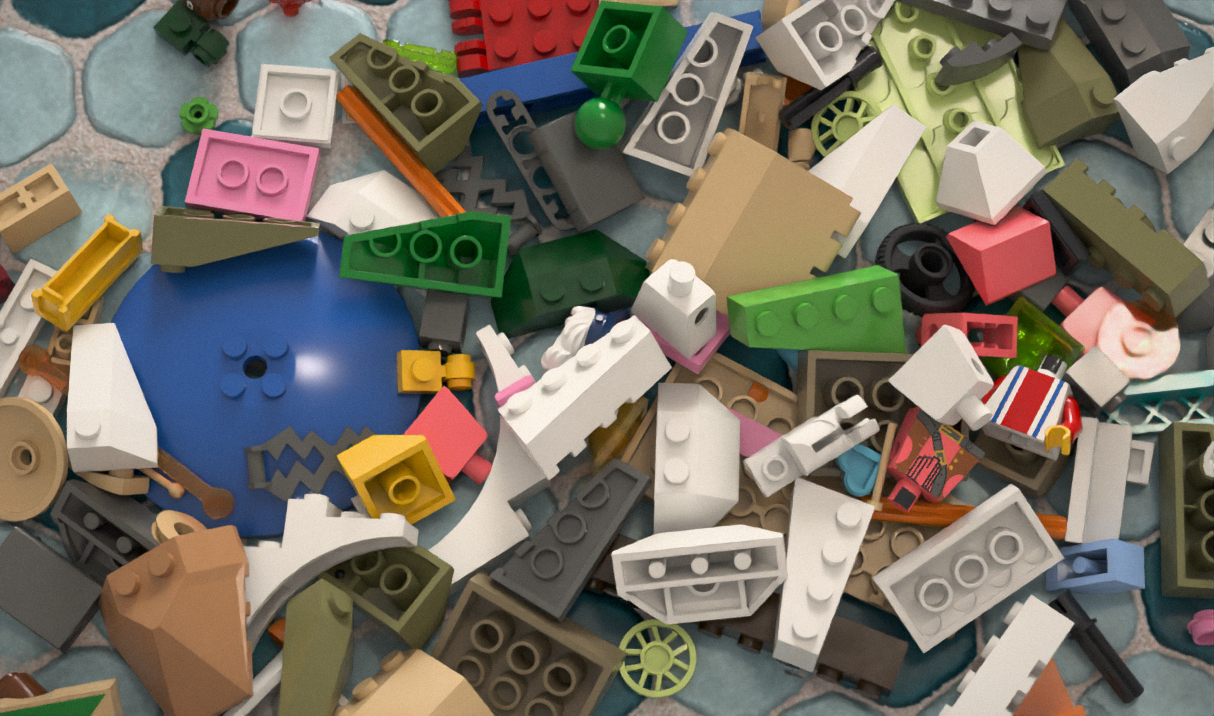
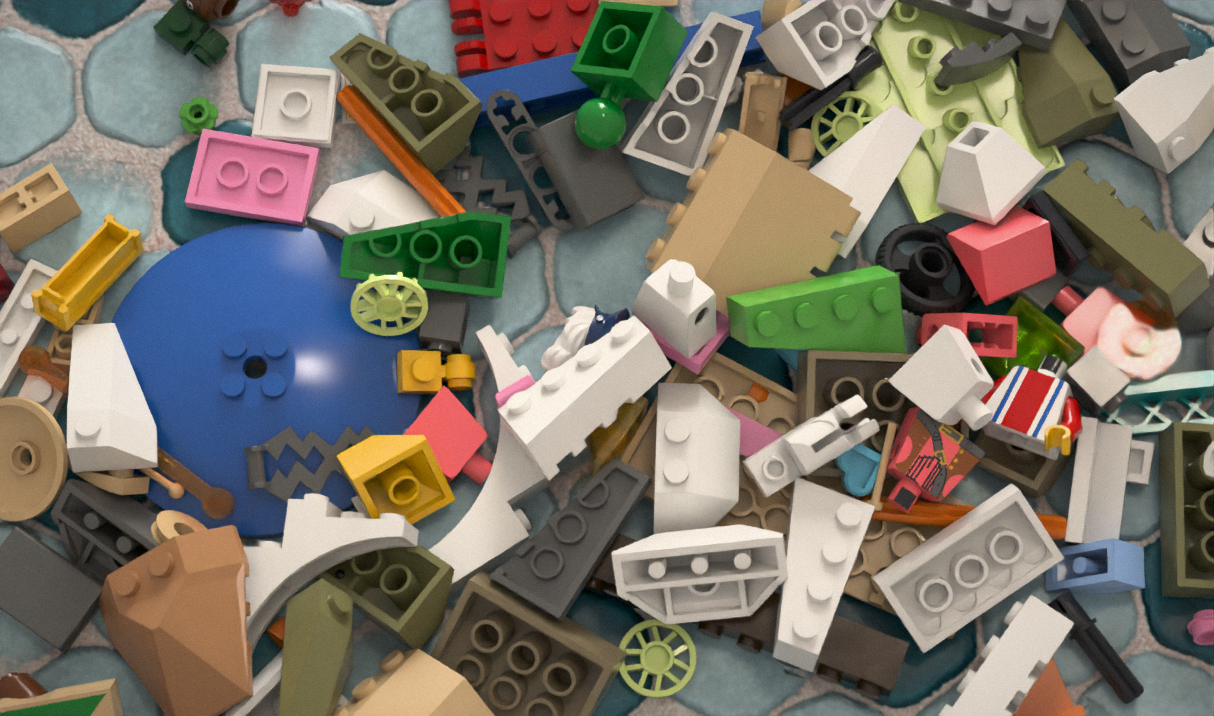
olive wedge [151,206,320,273] -> none
clear neon green axle [382,39,457,75] -> none
dark green wedge [490,229,650,339] -> none
none -> yellowish green wheel [350,272,428,336]

